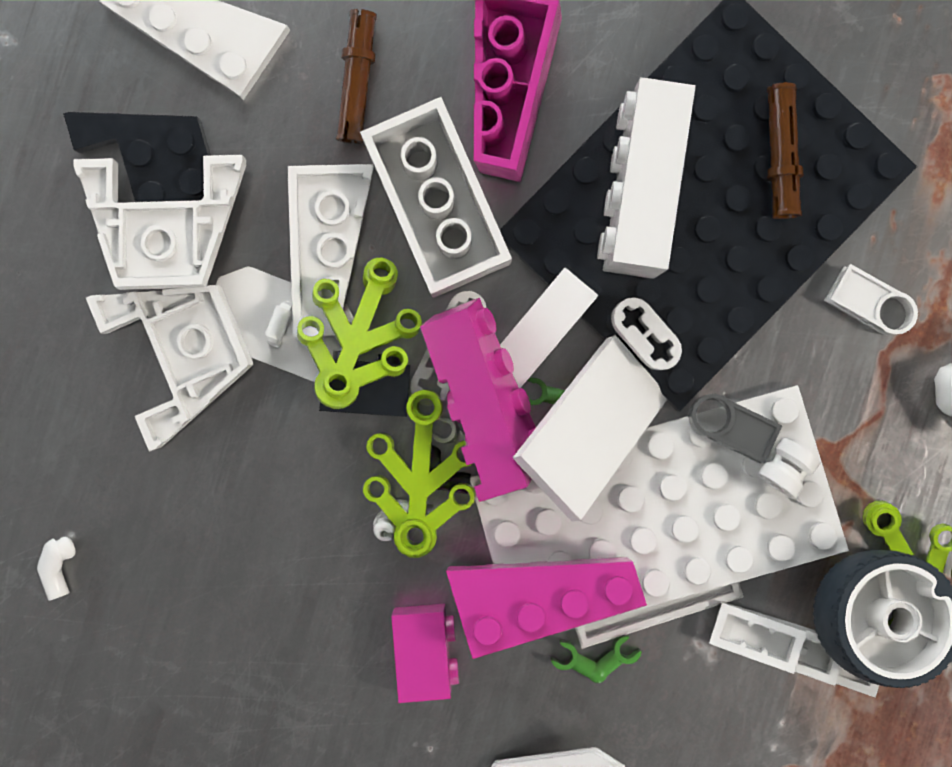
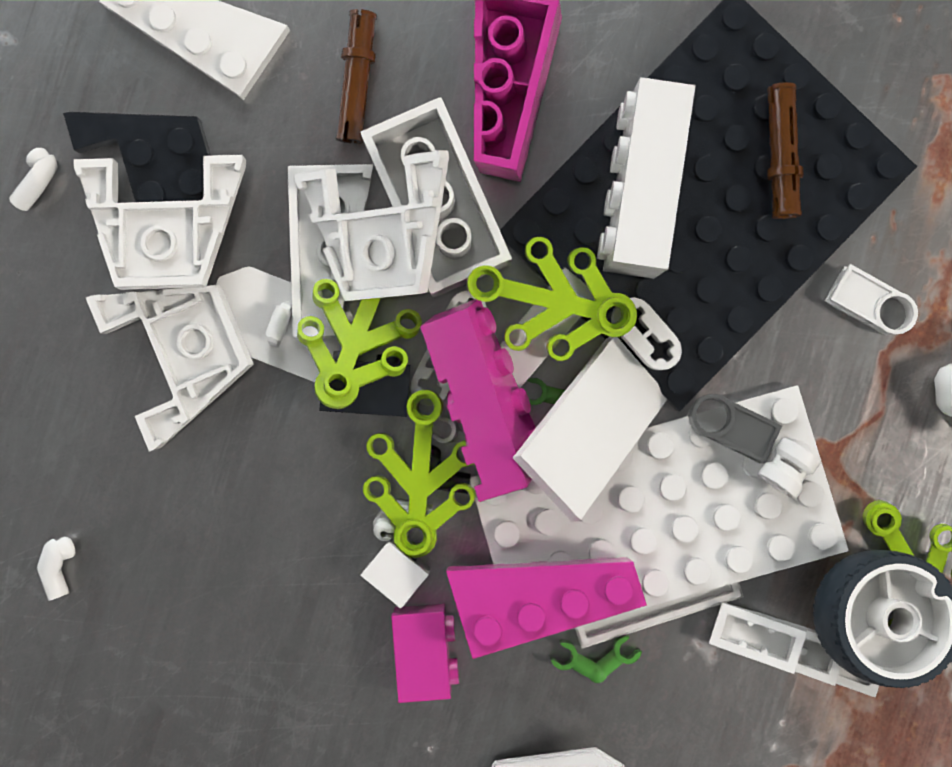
none -> white arm [9,148,58,211]
none -> white wing [294,150,449,301]
none -> white panel [361,542,430,608]
none -> lime plant [467,237,637,361]

